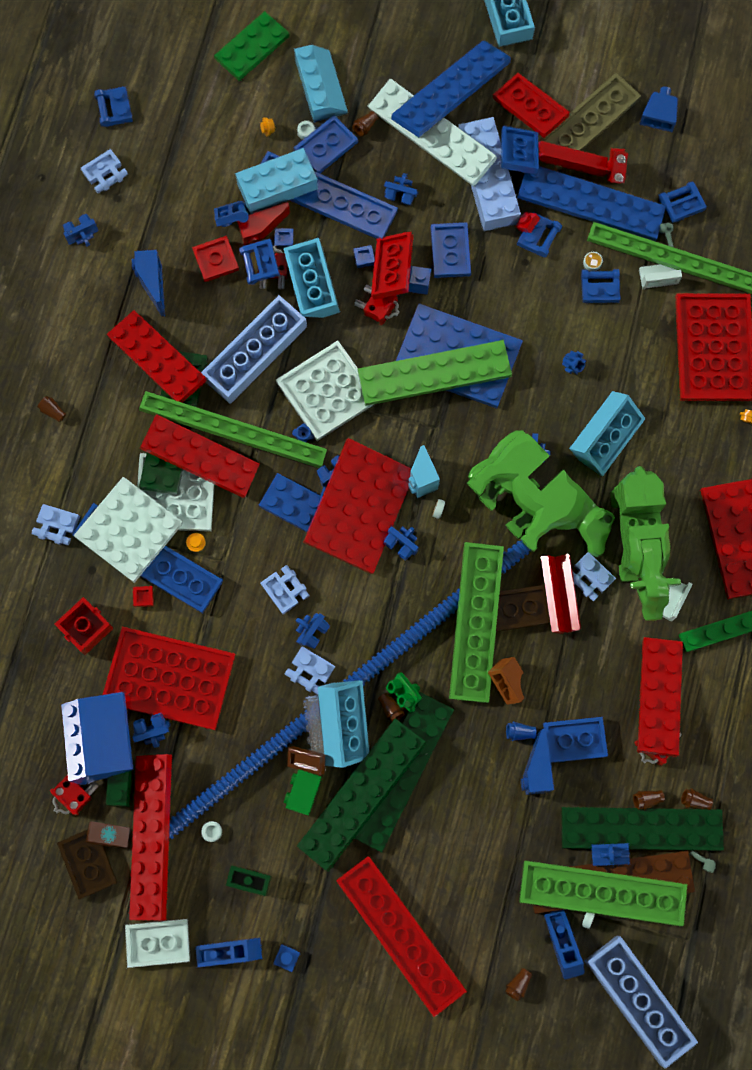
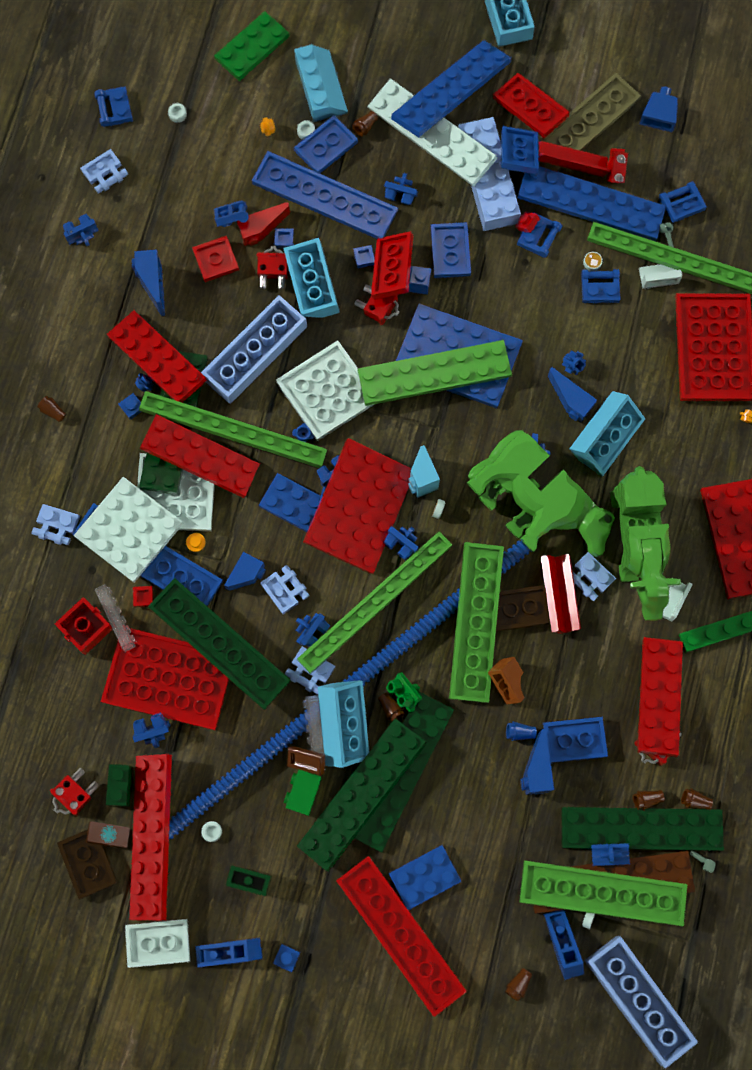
blue slope [61,692,133,785] -> none
medium azure brick [235,148,318,214] -> none
blue plate [240,239,280,285] -> none
none -> clear piece [94,584,136,652]
none -> blue plate [118,393,142,420]
none -> blue plate [135,373,154,392]
none -> dark green plate [148,578,291,711]
none -> light aqua tile [168,103,187,123]
none -> blue slope [224,552,266,591]
none -> bright green plate [297,531,452,674]
none -> blue plate [389,845,461,910]
none -> blue slope [548,367,597,422]

